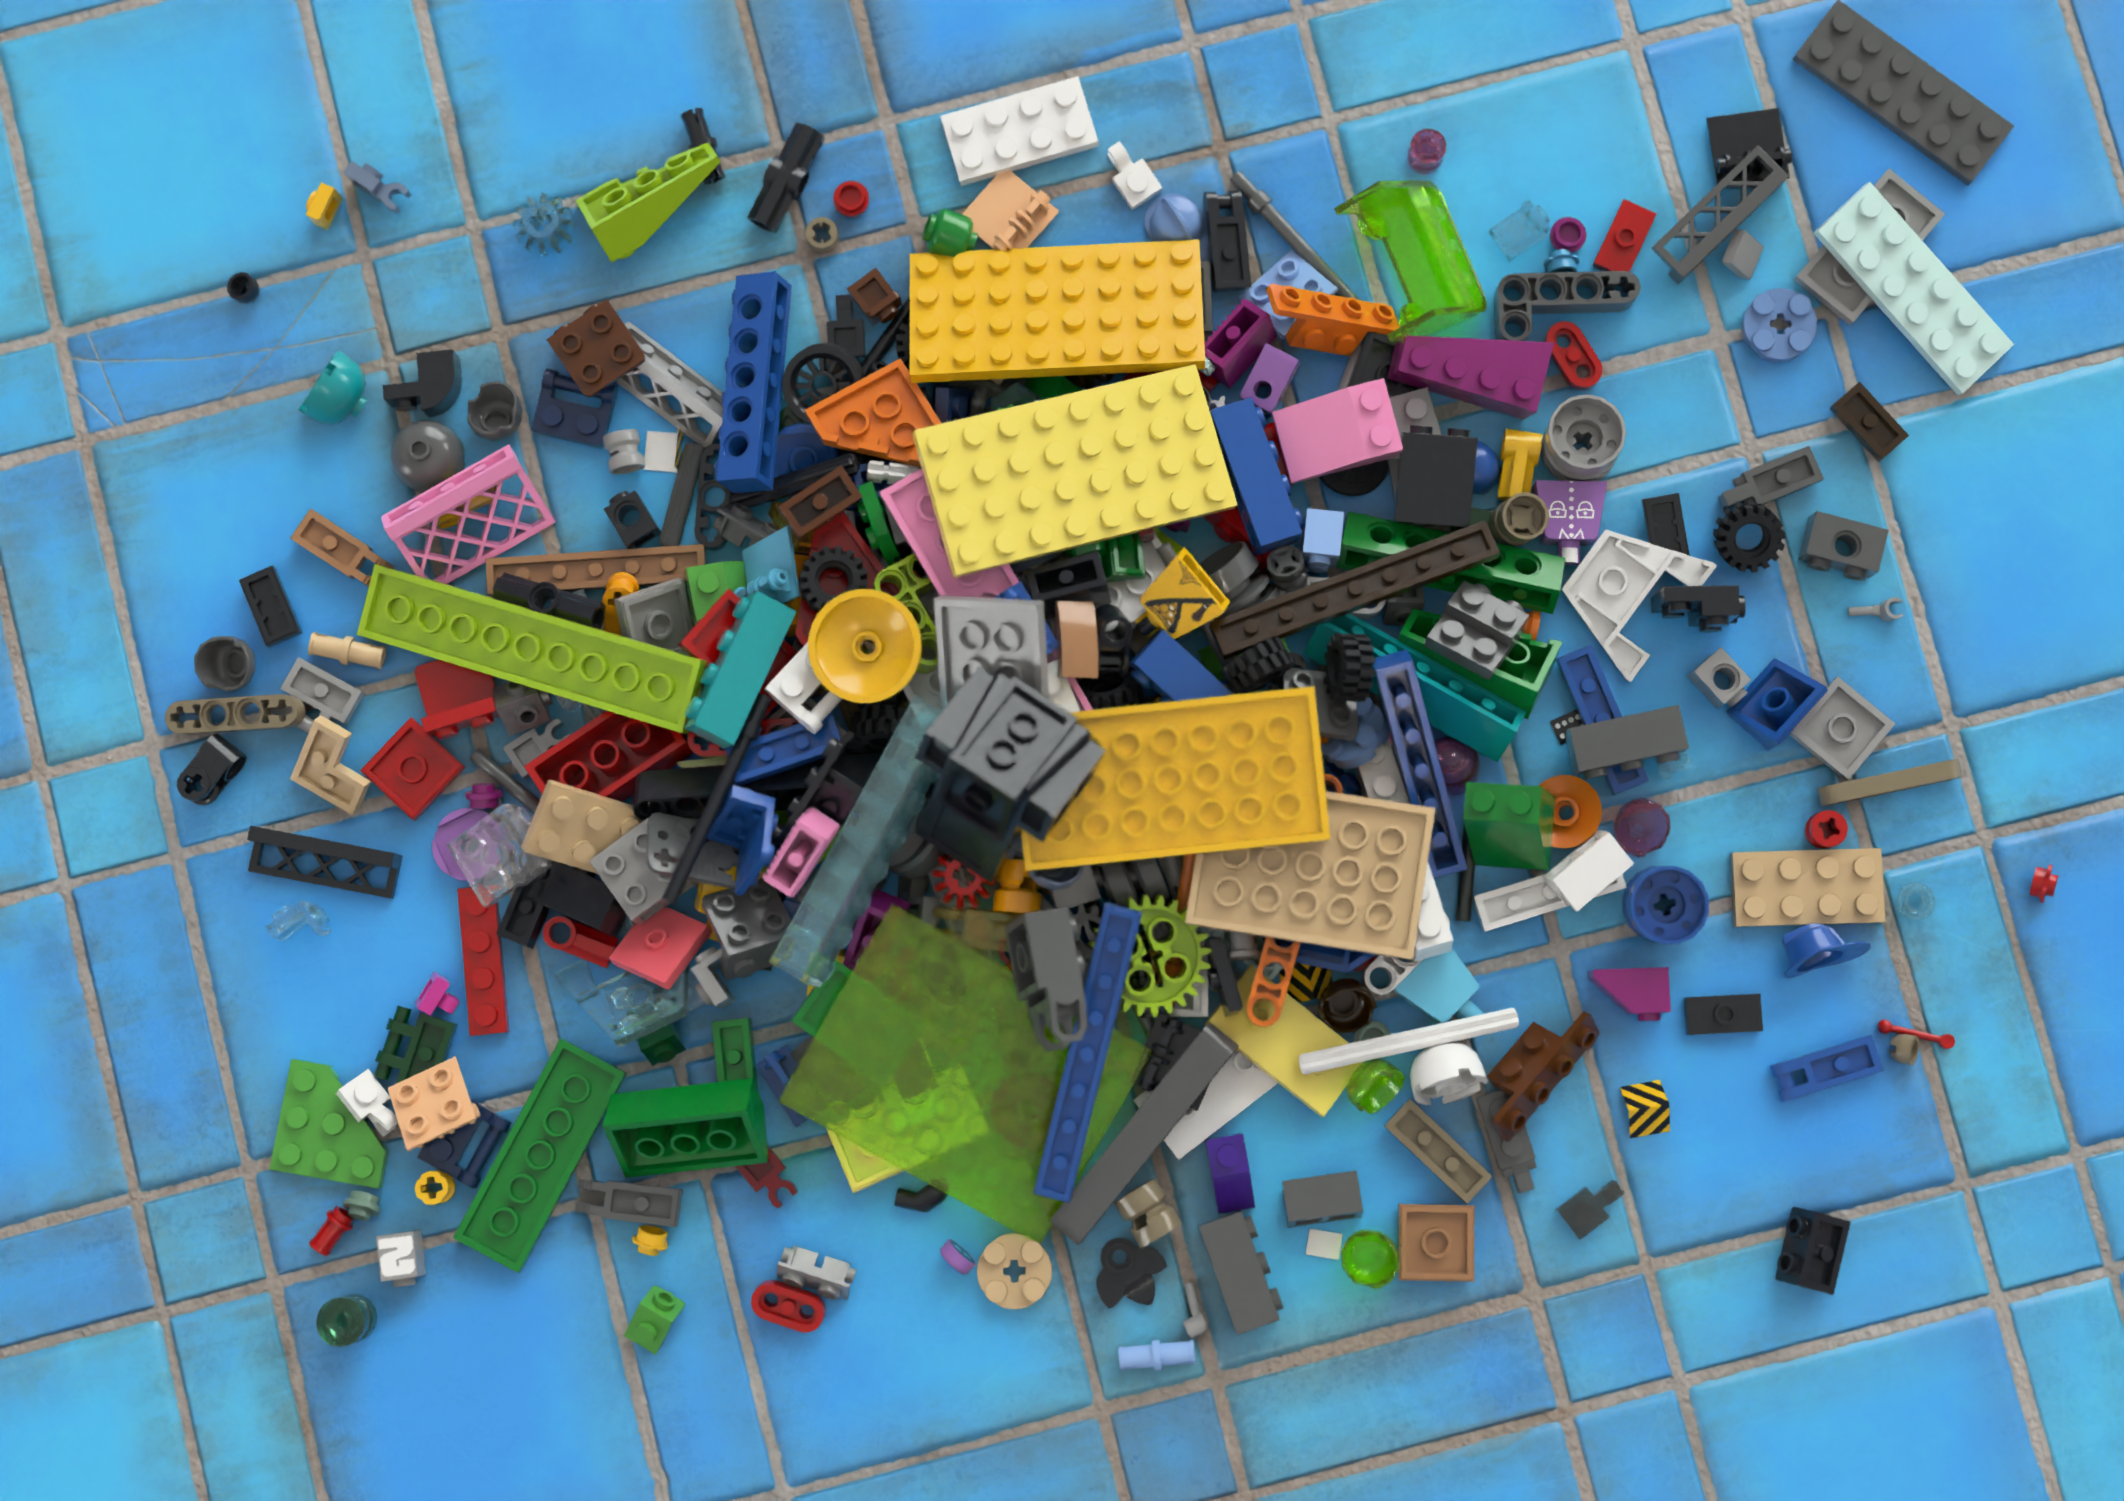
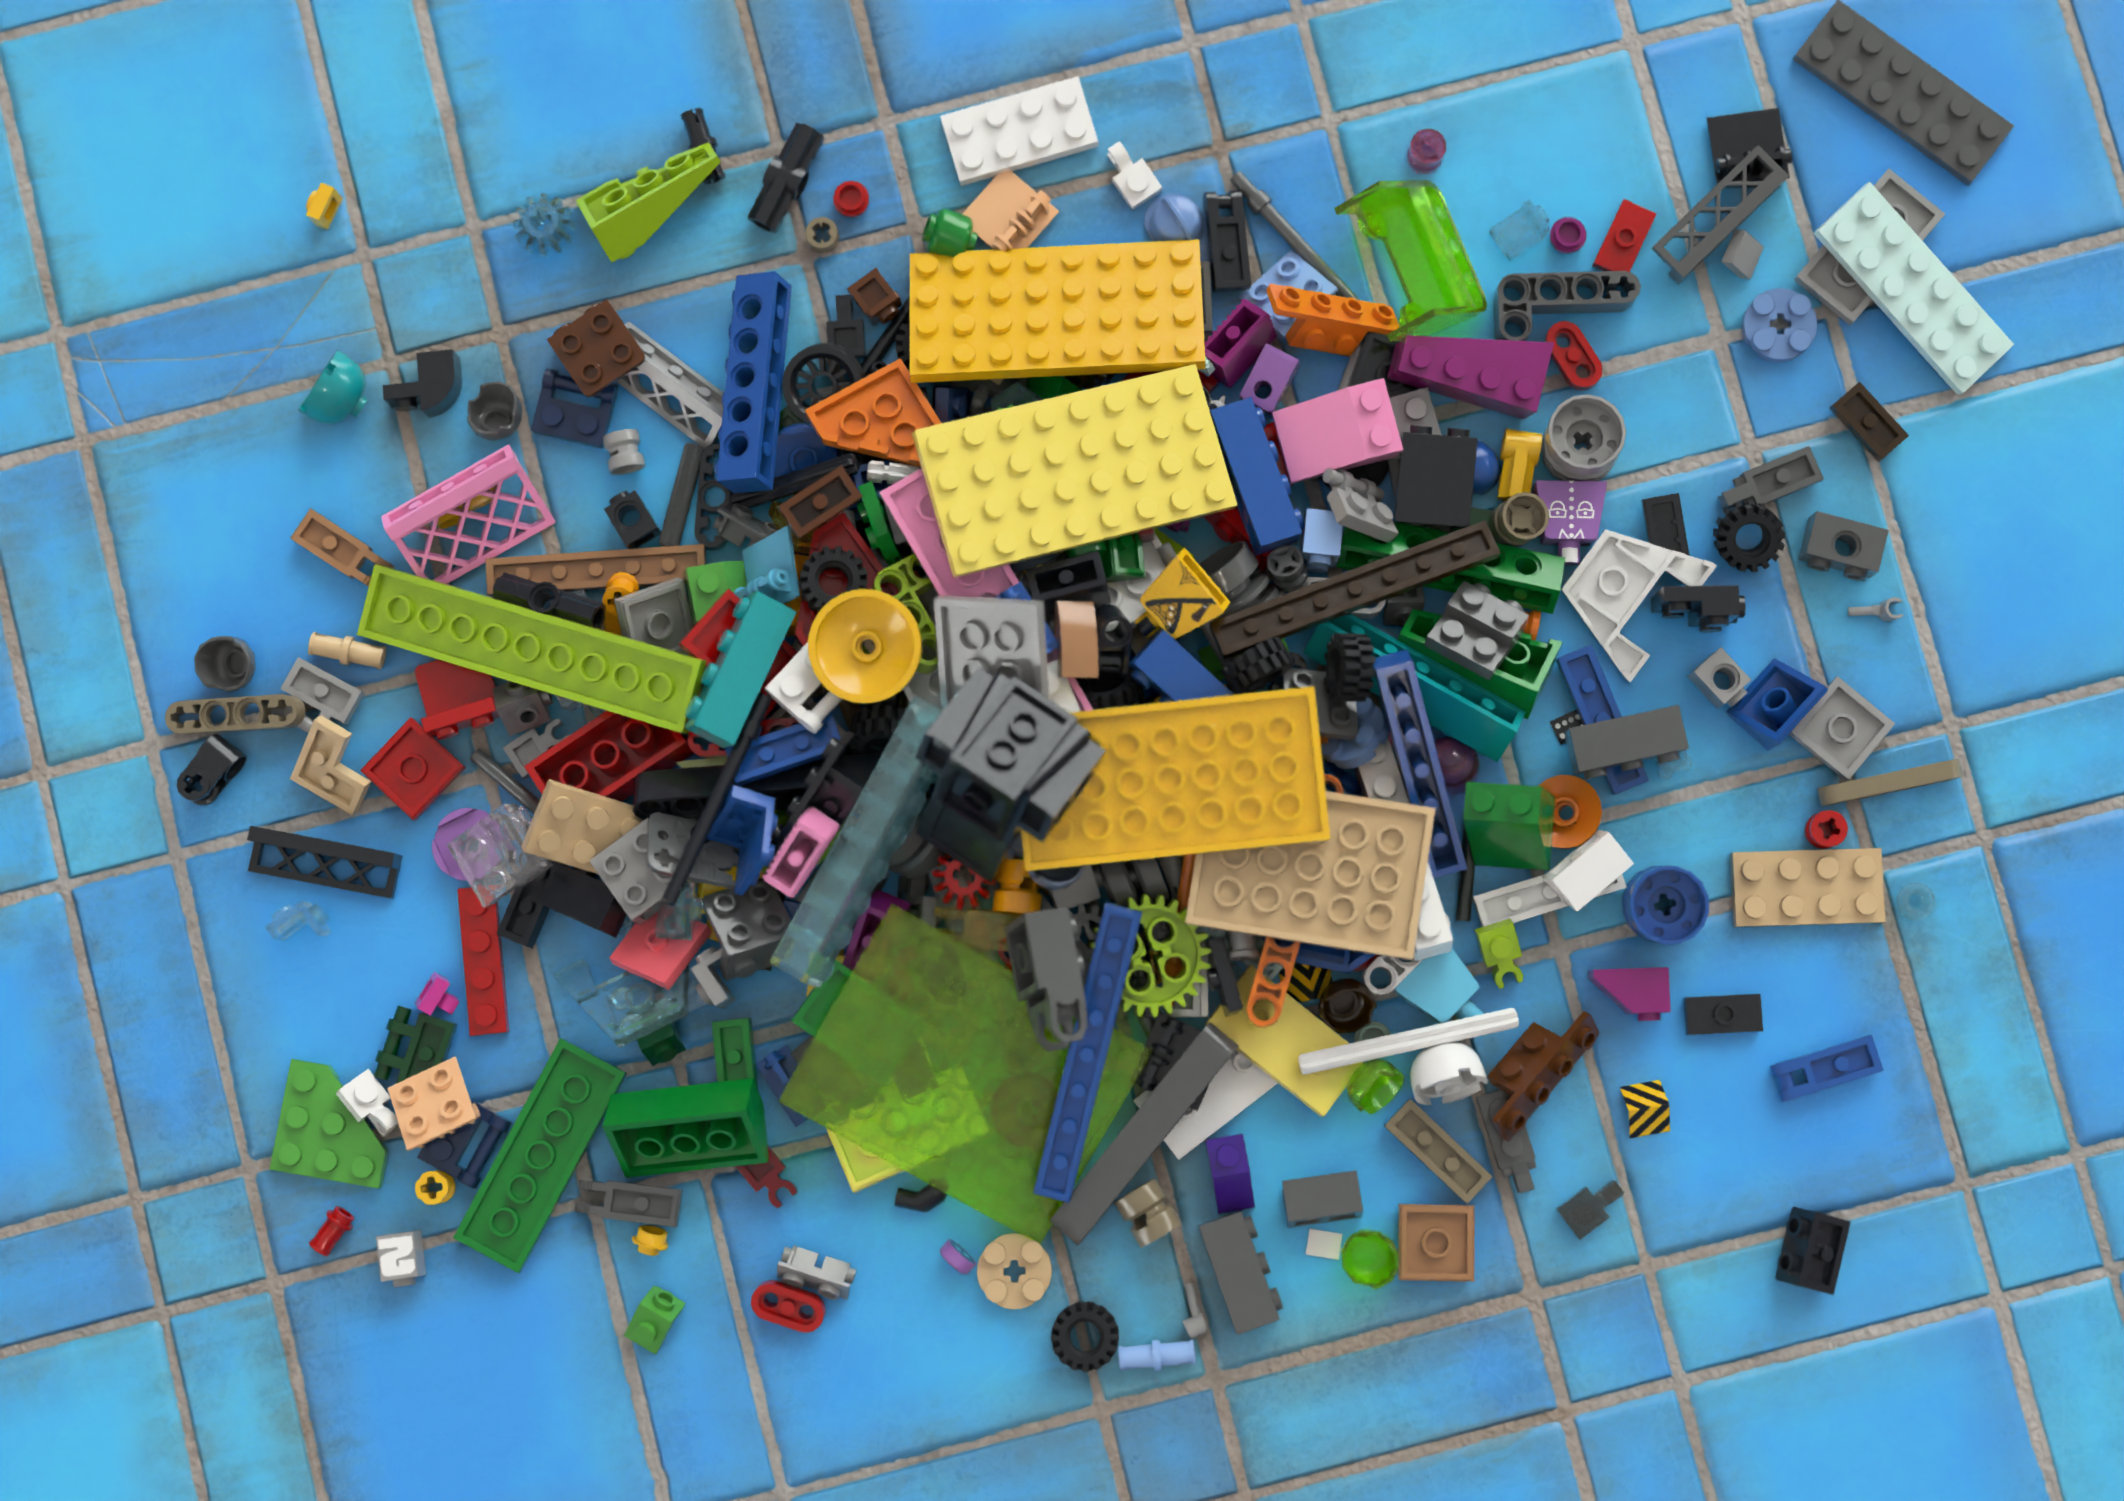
black hinge [227,272,260,304] -> none
black plate [239,566,303,648] -> none
clear green wheel [316,1294,378,1347] -> none
sand blue plate [343,161,411,213] -> none
sand green plate [343,1191,381,1221] -> none
dark grey cylinder [390,420,465,493] -> none
magenta plate [465,783,503,809] -> none
red piece [543,916,620,969] -> none
white sticker [643,426,683,473] -> none
black plate [1096,1238,1167,1309] -> none
dark azure plate [1543,249,1579,273] -> none
clear pink hair [1613,798,1671,857] -> none
blue piece [1783,923,1871,978] -> none
red hinge [1877,1019,1955,1049] -> none
dark tan hinge [1889,1034,1919,1066] -> none
red plate [2029,865,2058,903] -> none
none -> clear light blue bracket [655,882,702,940]
none -> black tyre [1051,1301,1119,1372]
none -> light grey plate [1322,468,1399,543]
none -> lime plate [1475,918,1523,989]

